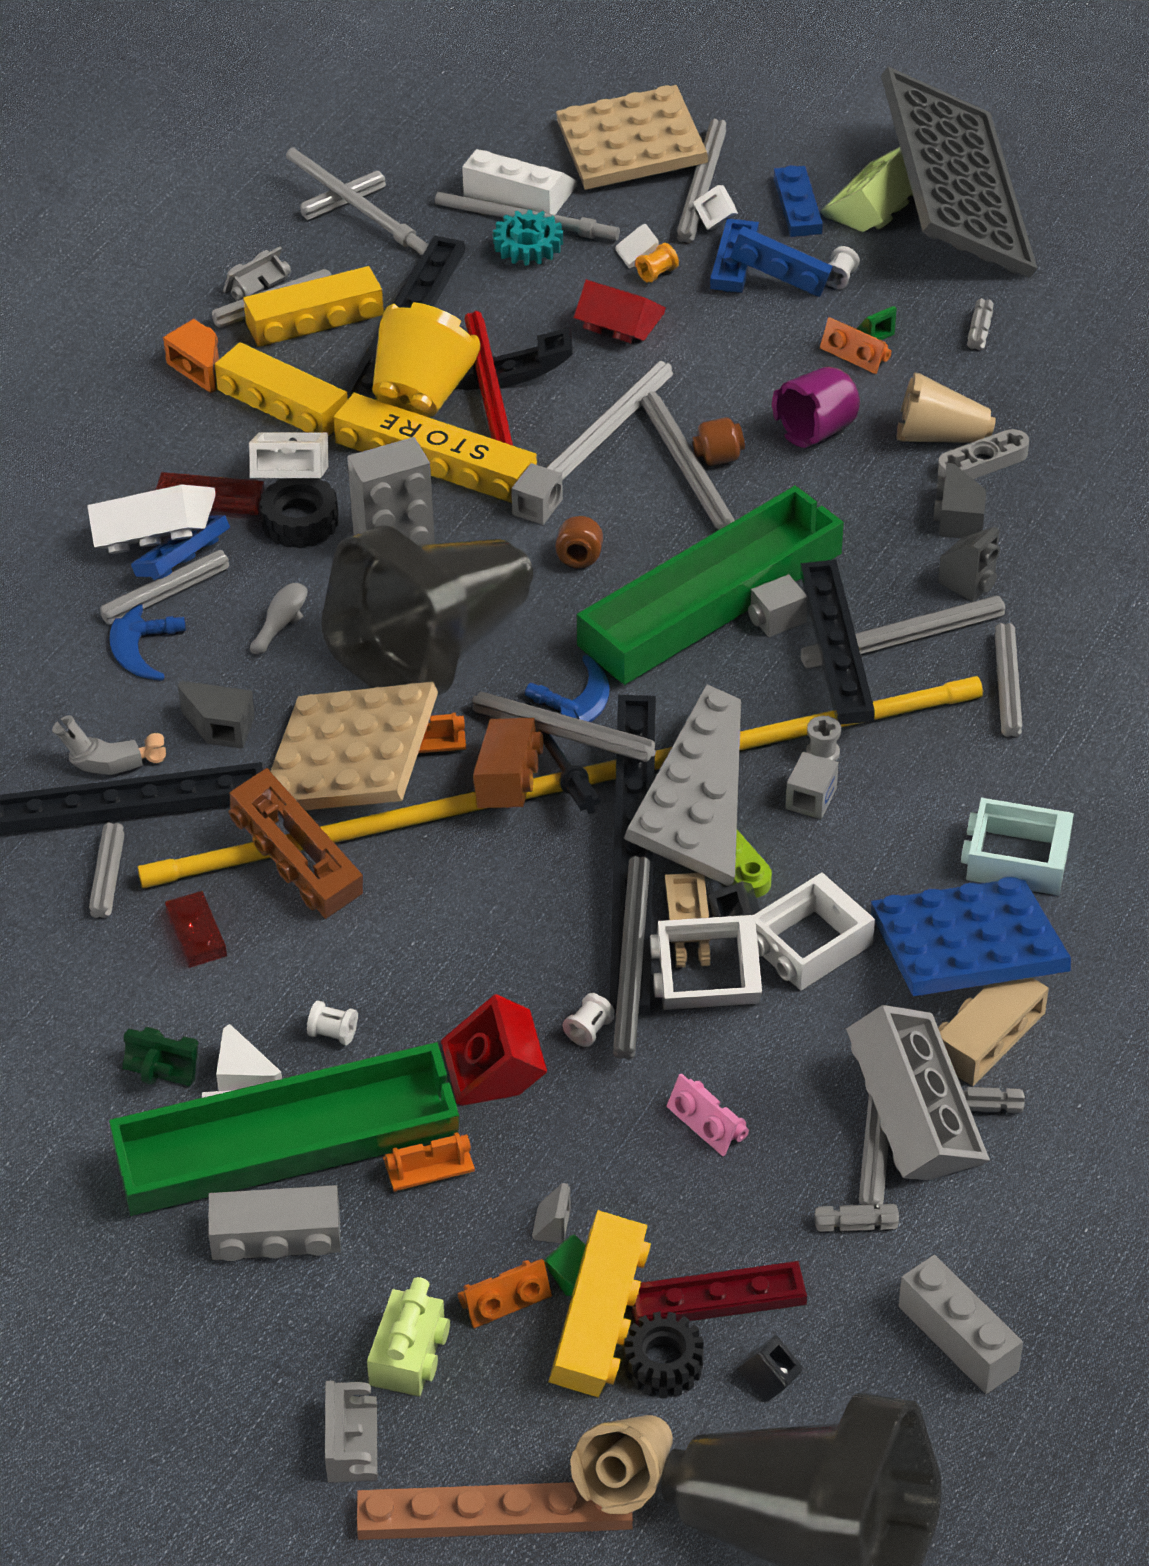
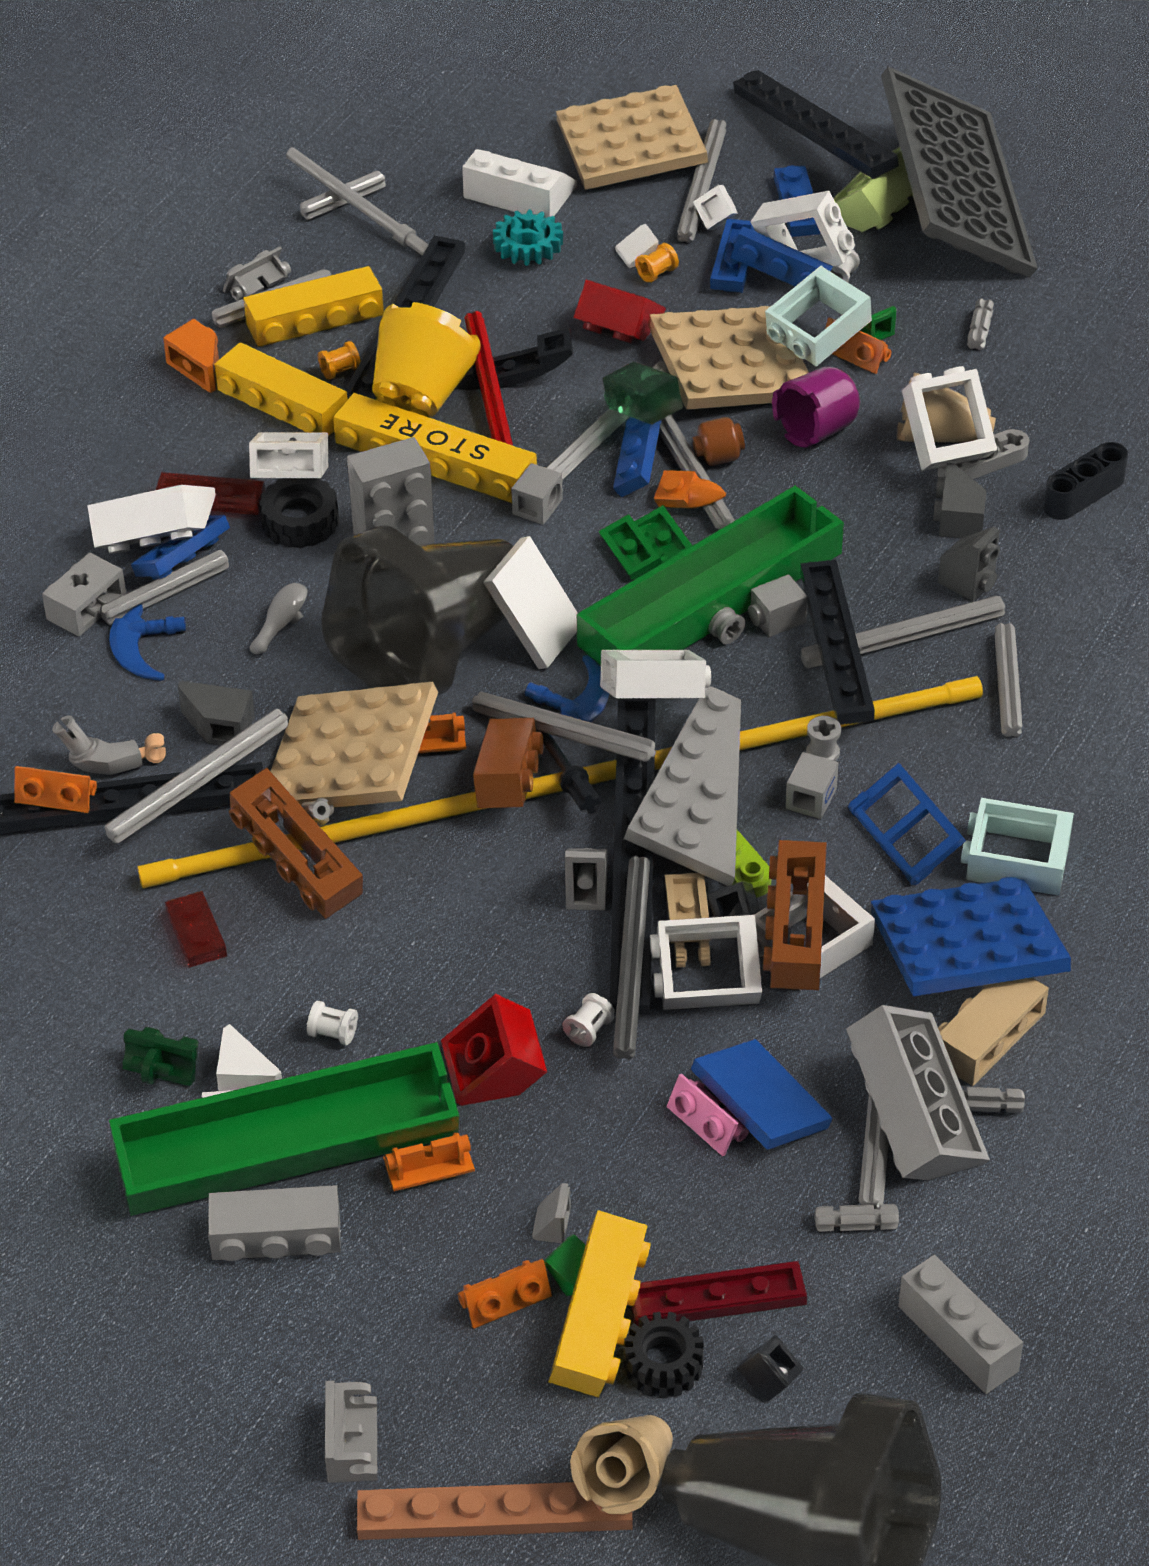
light grey axle [89,822,125,918] -> none
yellowish green brick [367,1277,450,1397] -> none
light grey bar [435,192,620,240] -> none
dark orange head [555,516,603,569] -> none
none -> orange hinge [14,766,97,813]
none -> light grey brick [42,552,126,637]
none -> light grey axle [105,709,288,843]
none -> light grey arm [301,798,334,825]
none -> light orange bush [317,341,361,380]
none -> white tile [483,536,578,669]
none -> light grey slope [565,848,607,911]
none -> green slope [599,505,693,580]
none -> white window [600,650,711,698]
none -> clear green brick [602,361,683,425]
none -> blue plate [613,407,662,497]
none -> tan plate [648,306,809,410]
none -> orange plate [654,470,727,508]
none -> blue tile [691,1039,832,1150]
none -> light grey bush [709,607,745,644]
none -> black plate [733,70,899,179]
none -> white window [751,191,855,266]
none -> dark orange brick [763,840,827,991]
none -> light aqua window [765,266,872,366]
none -> blue window [848,763,966,885]
none -> white window [902,366,997,471]
none -> black beam [1044,442,1128,520]

